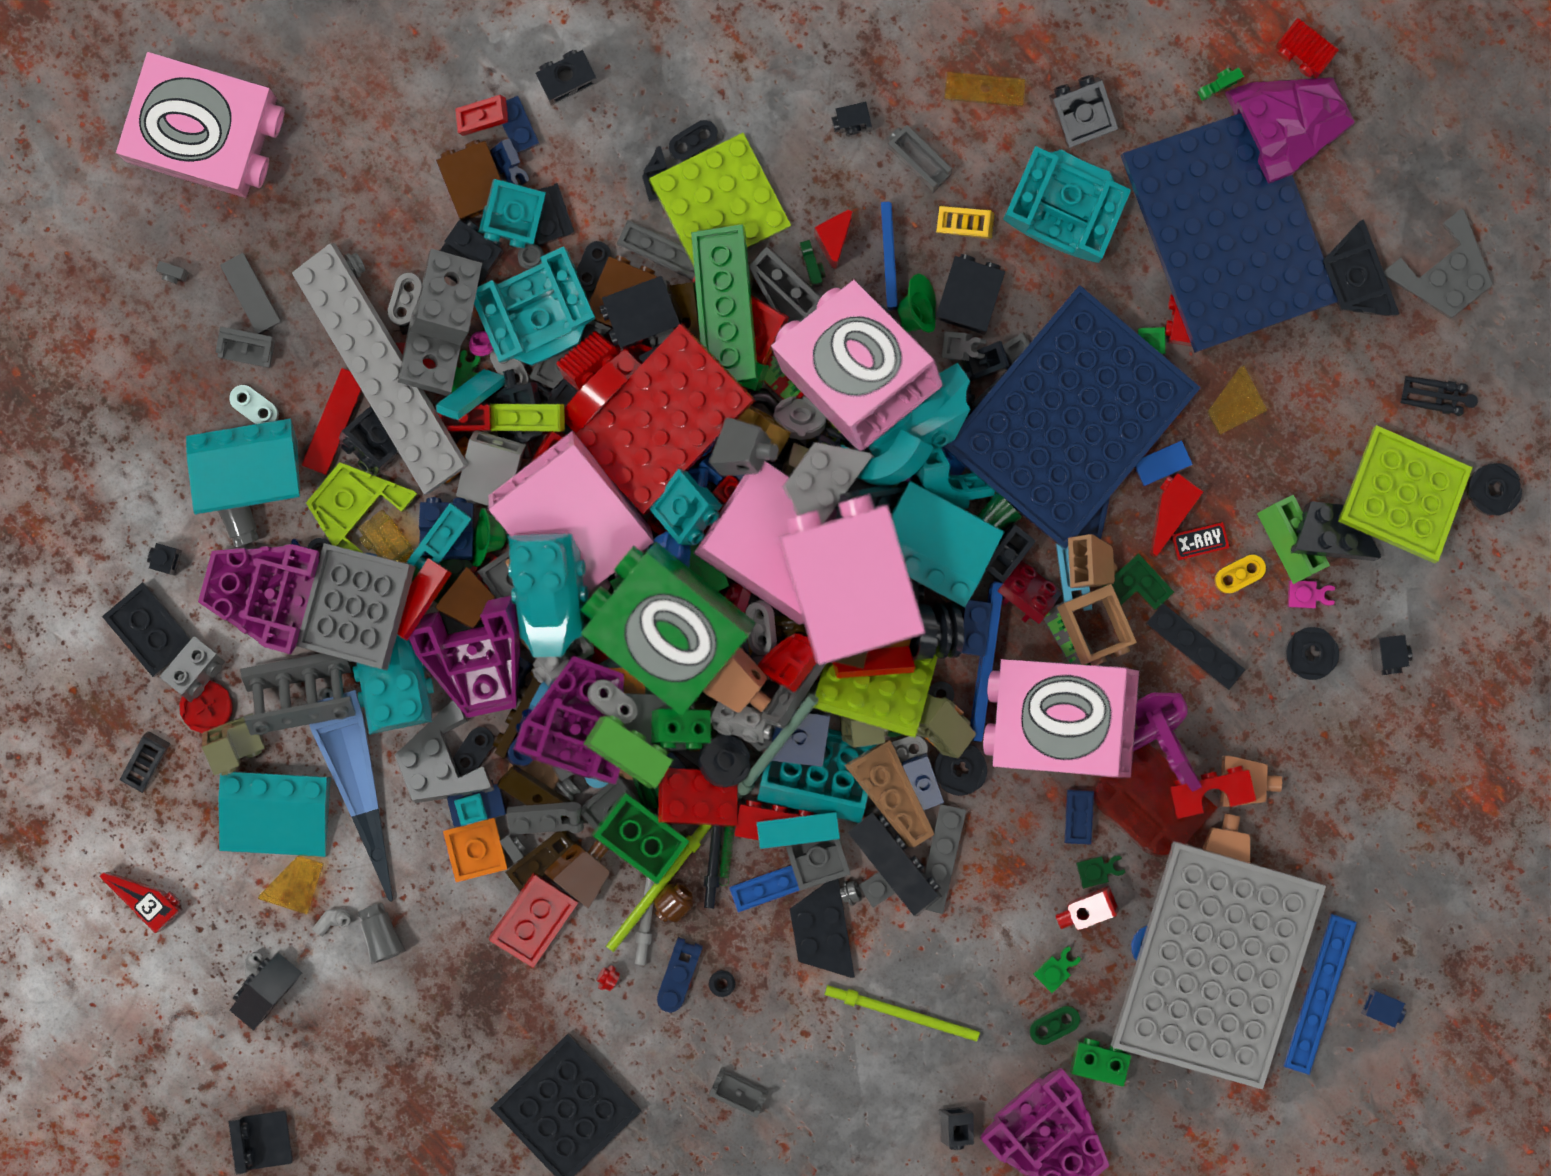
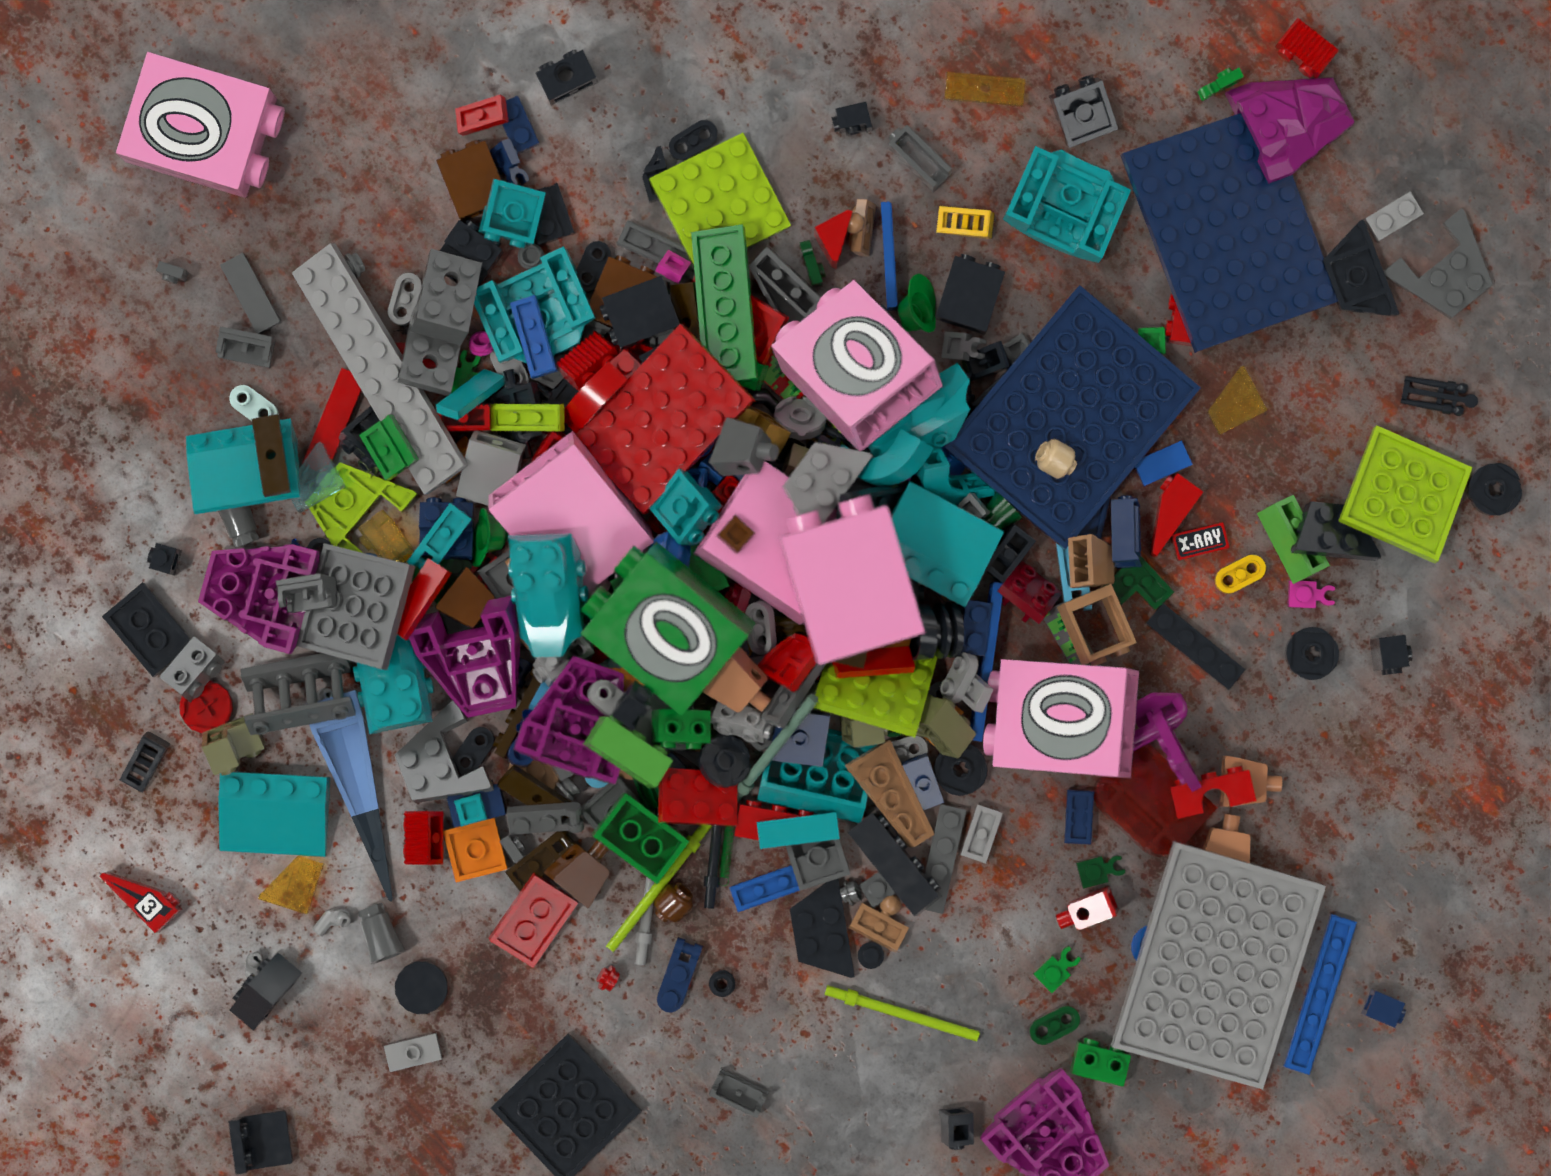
none -> dark brown tile [252,414,291,497]
none -> dark grey hinge [276,573,336,613]
none -> clear light blue wing [291,442,346,513]
none -> green plate [359,414,419,480]
none -> light grey plate [384,1033,443,1072]
none -> black tile [395,961,448,1014]
none -> red brick [403,811,444,865]
none -> blue tile [510,295,558,379]
none -> black brick [611,681,652,730]
none -> dark pink plate [655,250,691,284]
none -> reddish brown tile [716,515,755,554]
none -> medium nougat plate [847,199,876,257]
none -> medium nougat plate [849,895,909,953]
none -> black plate [858,942,884,969]
none -> light grey plate [940,652,978,703]
none -> dark grey plate [957,493,991,520]
none -> light grey plate [960,804,1003,863]
none -> light grey plate [962,674,993,713]
none -> tan head [1035,439,1077,479]
none -> dark blue window [1111,496,1142,568]
none -> light grey plate [1364,192,1424,242]

